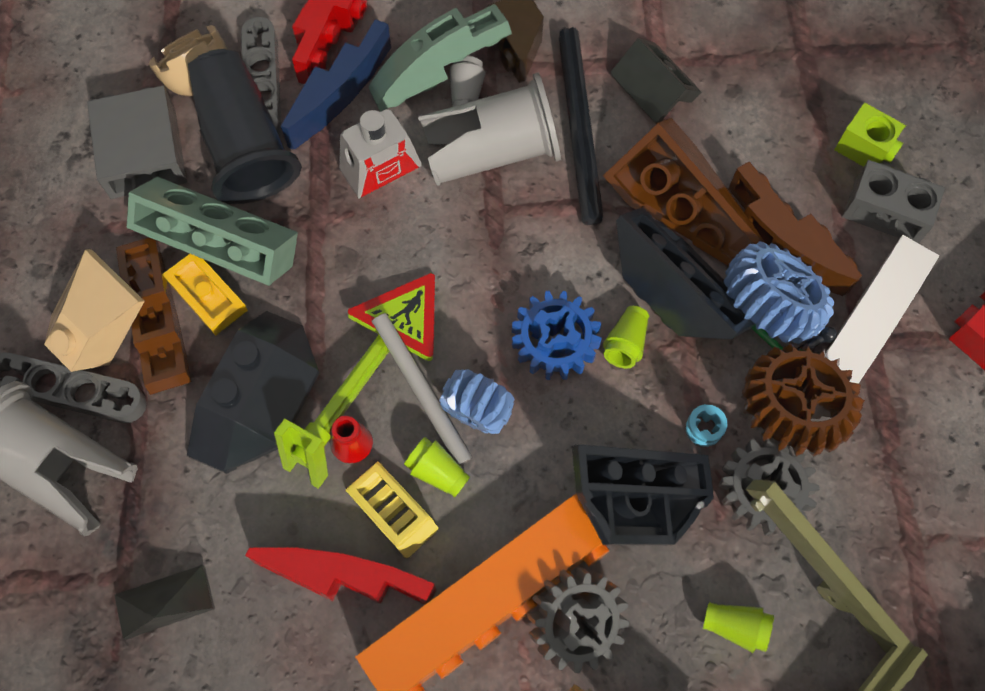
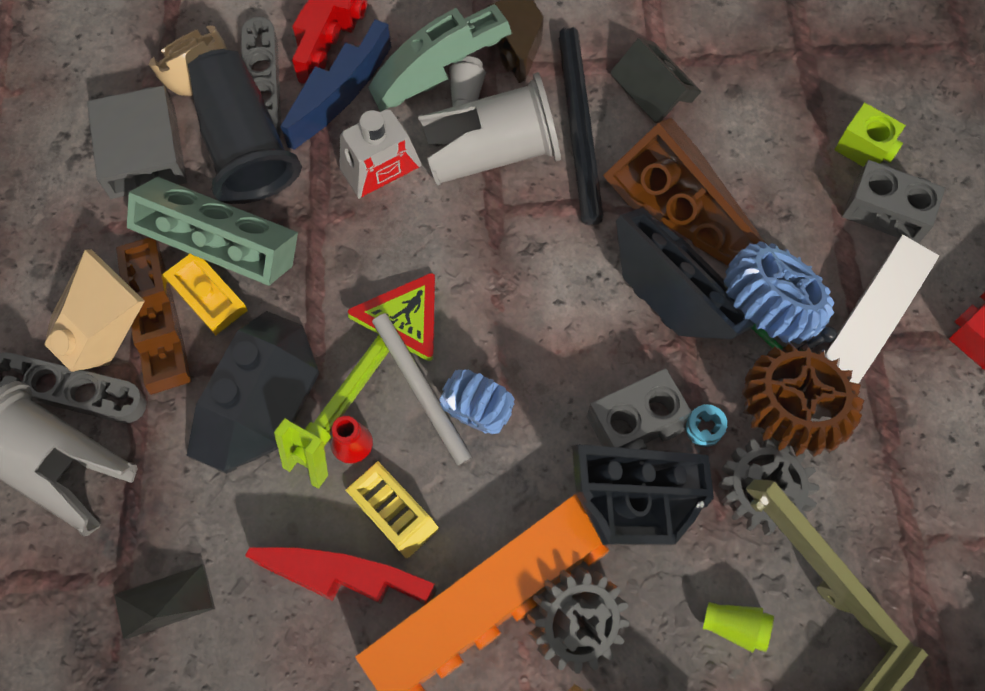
lime cone [404,437,470,497] -> none
blue gear [512,291,602,380] -> none
lime cone [603,306,649,369] -> none
reddish brown slope [728,161,862,296] -> none
none -> dark grey brick [587,368,692,450]

